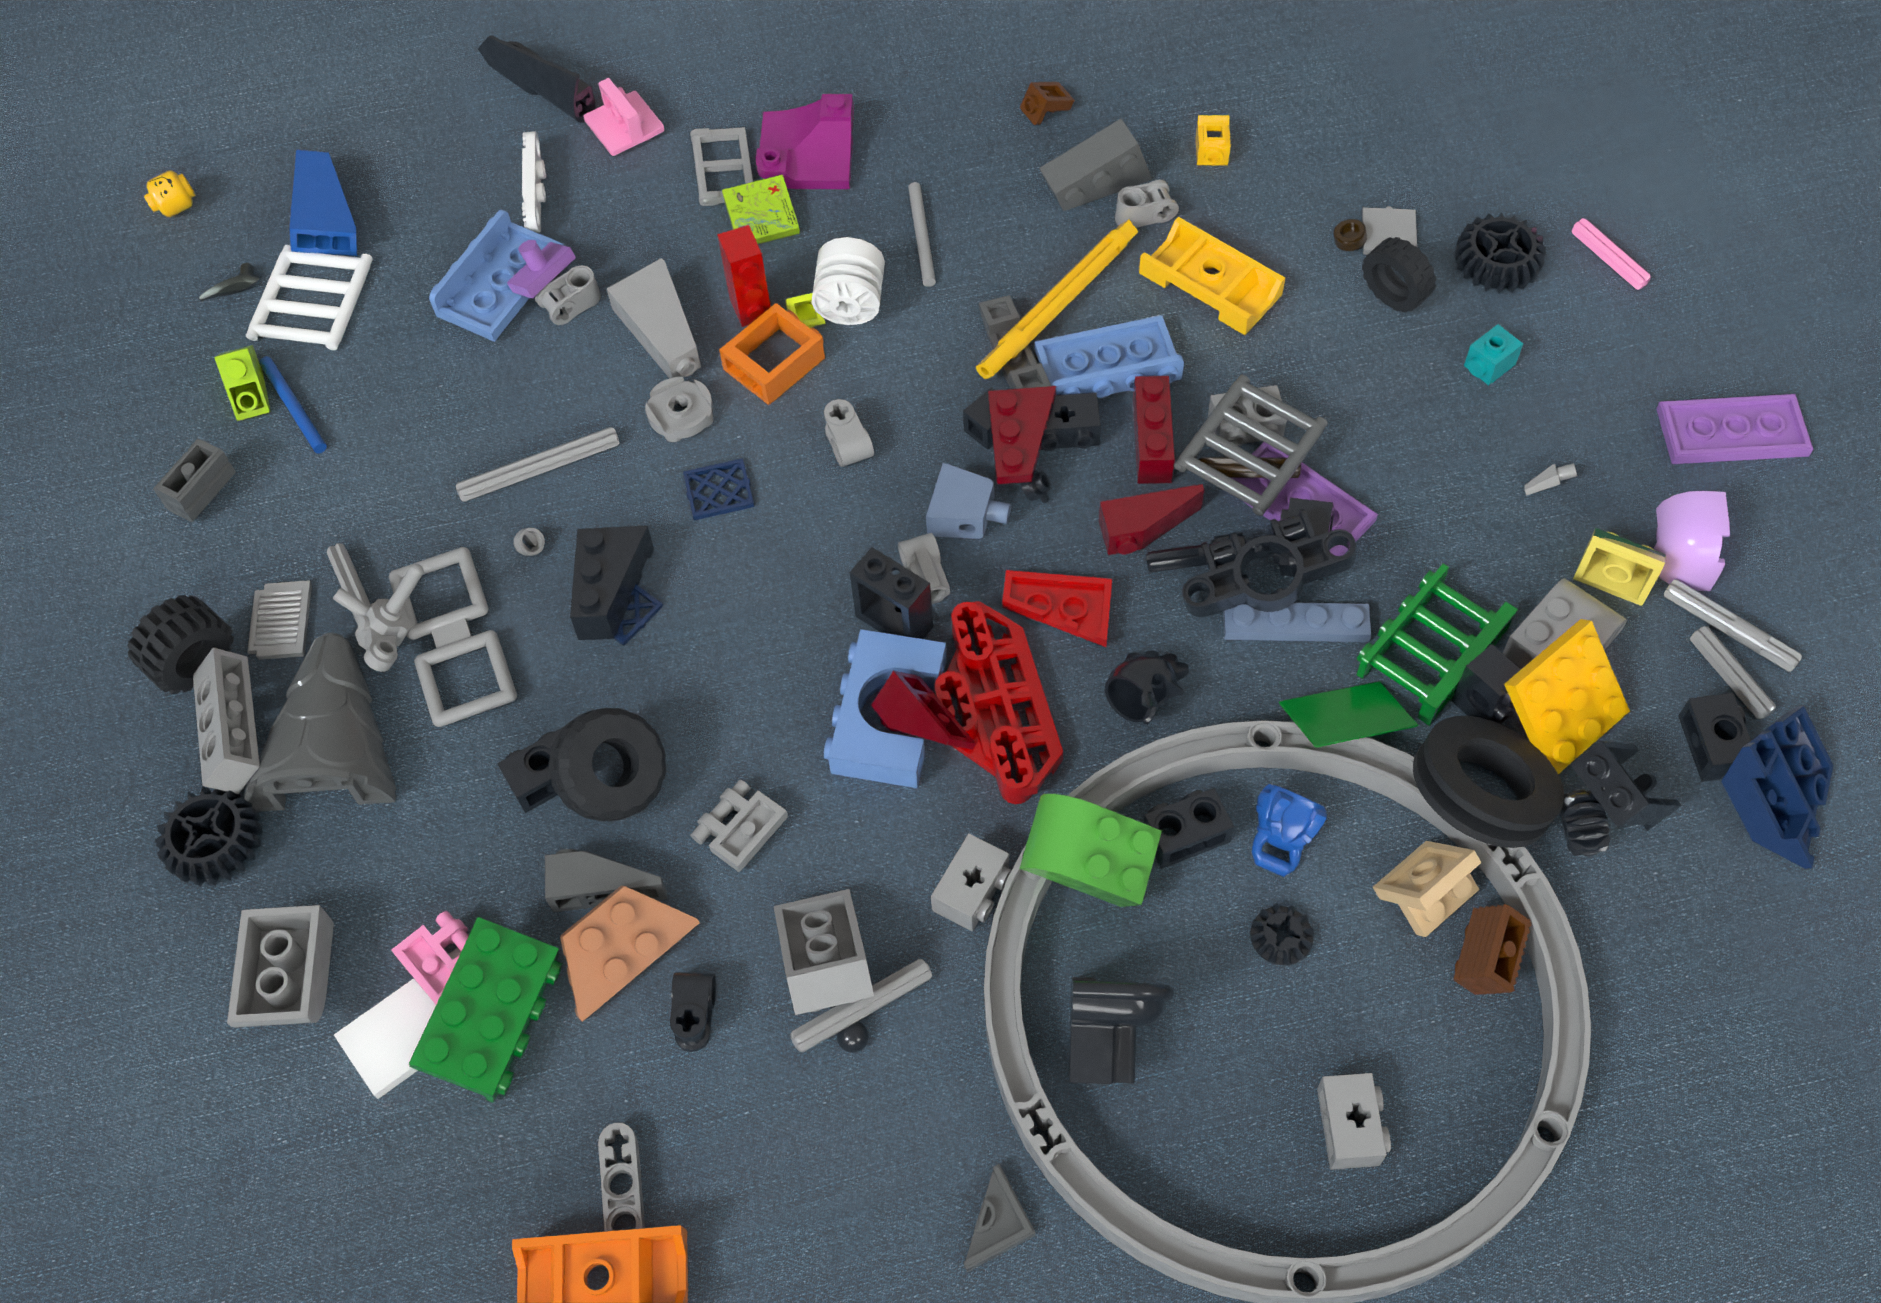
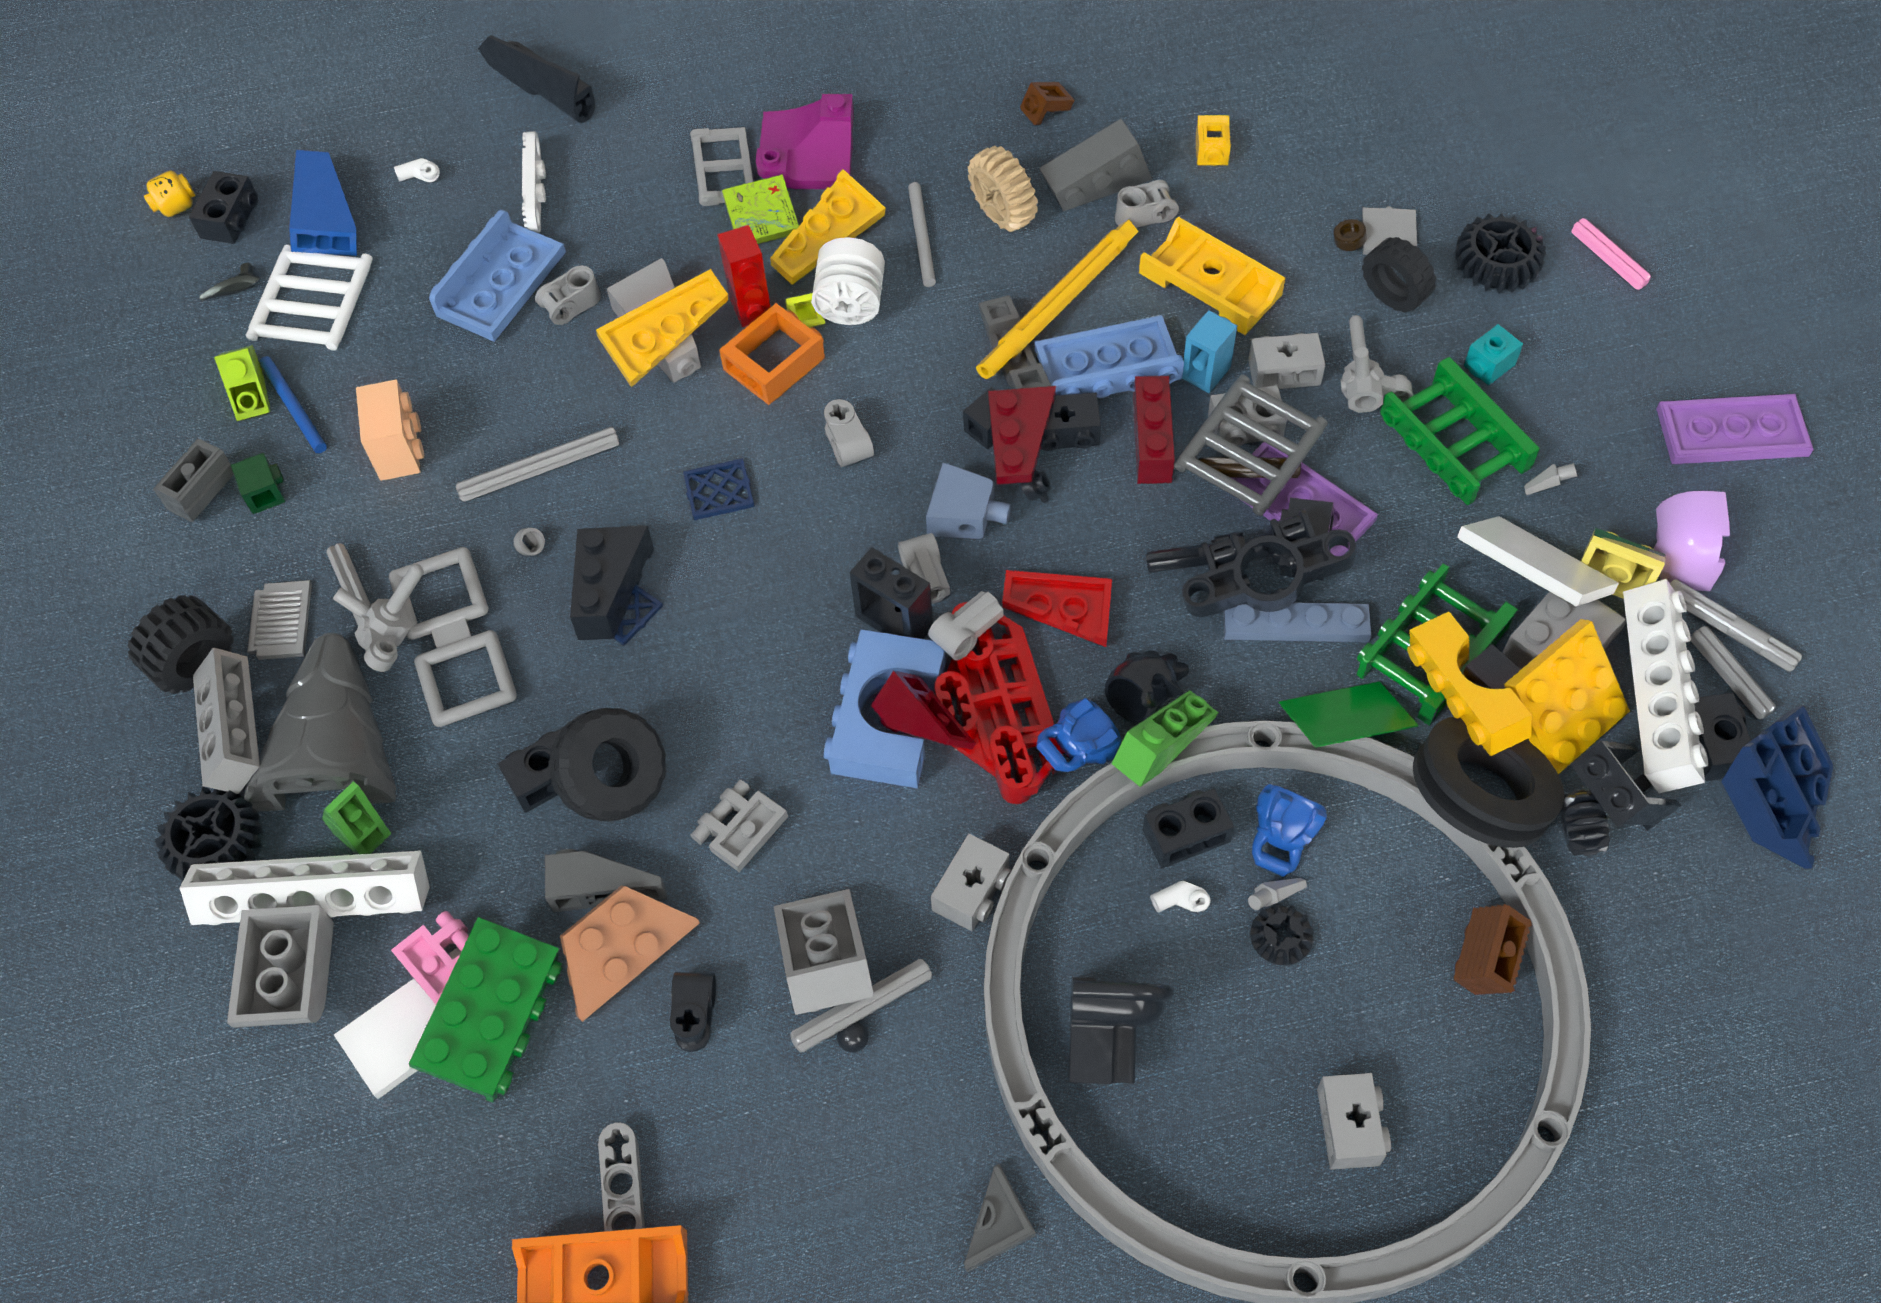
medium lavender tile [507,240,576,299] -> none
bright pink bracket [584,78,665,156] -> none
light grey plate [645,377,713,442] -> none
bright green brick [1020,794,1162,907] -> none
dark red slope [1099,484,1204,555] -> none
tan bracket [1373,841,1481,937] -> none
none -> white brick [180,851,430,925]
none -> black brick [189,171,258,244]
none -> dark green brick [231,453,285,514]
none -> bright green slope [322,781,391,855]
none -> light nougat brick [356,379,424,481]
none -> white arm [394,158,440,182]
none -> yellow wing [596,269,728,387]
none -> yellow wing [770,169,886,285]
none -> light grey piece [928,591,1003,660]
none -> tan gear [968,145,1038,232]
none -> blue piece [1037,698,1122,772]
none -> bright green slope [1111,690,1219,787]
none -> white arm [1150,881,1211,913]
none -> dark azure brick [1182,310,1237,393]
none -> light grey brick [1248,333,1325,389]
none -> light grey bar [1248,878,1307,910]
none -> light grey piece [1340,315,1413,413]
none -> green fence [1380,357,1540,505]
none -> yellow arch [1407,612,1532,756]
none -> white tile [1457,516,1619,607]
none -> white brick [1623,579,1708,793]

